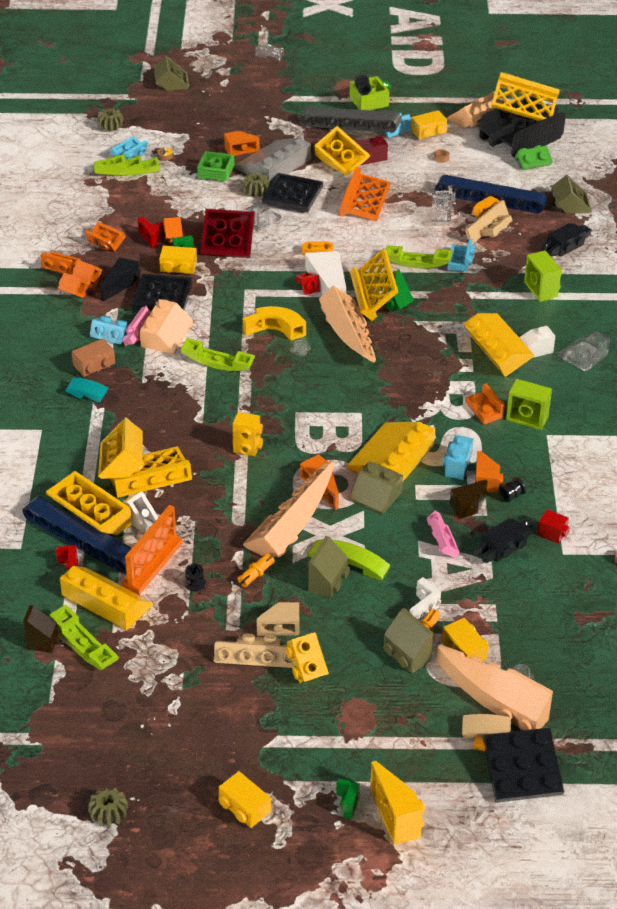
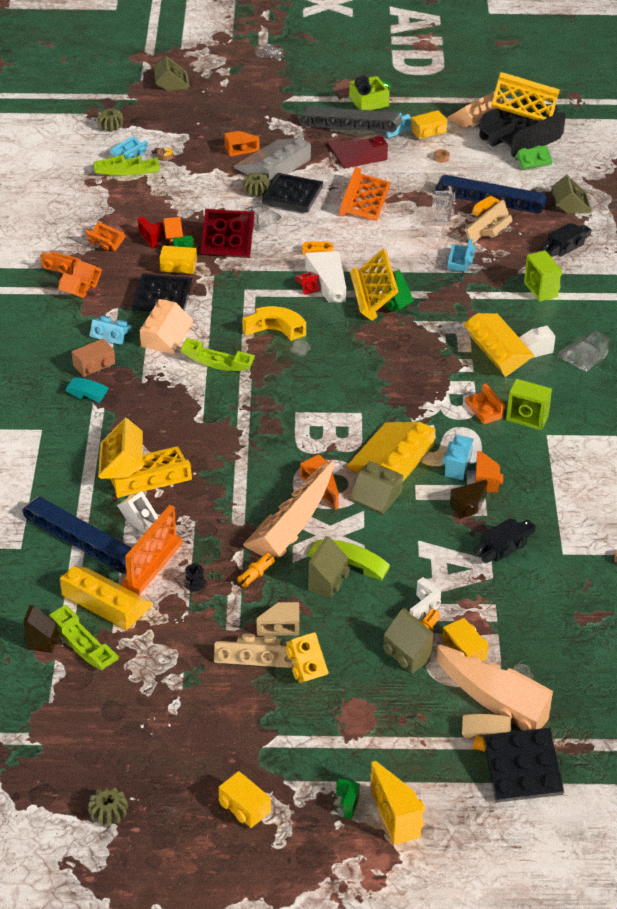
yellow slope [46,471,132,535] -> none
red bracket [56,545,78,570] -> none
black slope [100,257,141,301] -> none
bright pink hinge [122,306,151,346] -> none
bright green brick [197,151,235,182] -> none
yellow brick [233,412,263,456] -> none
yellow slope [314,126,370,176] -> none
light nougat wedge [319,285,376,363] -> none
lime slope [385,245,453,269] -> none
bright pink hinge [426,510,460,558] -> none
black bush [500,477,526,502] -> none
red brick [537,509,570,544] -> none

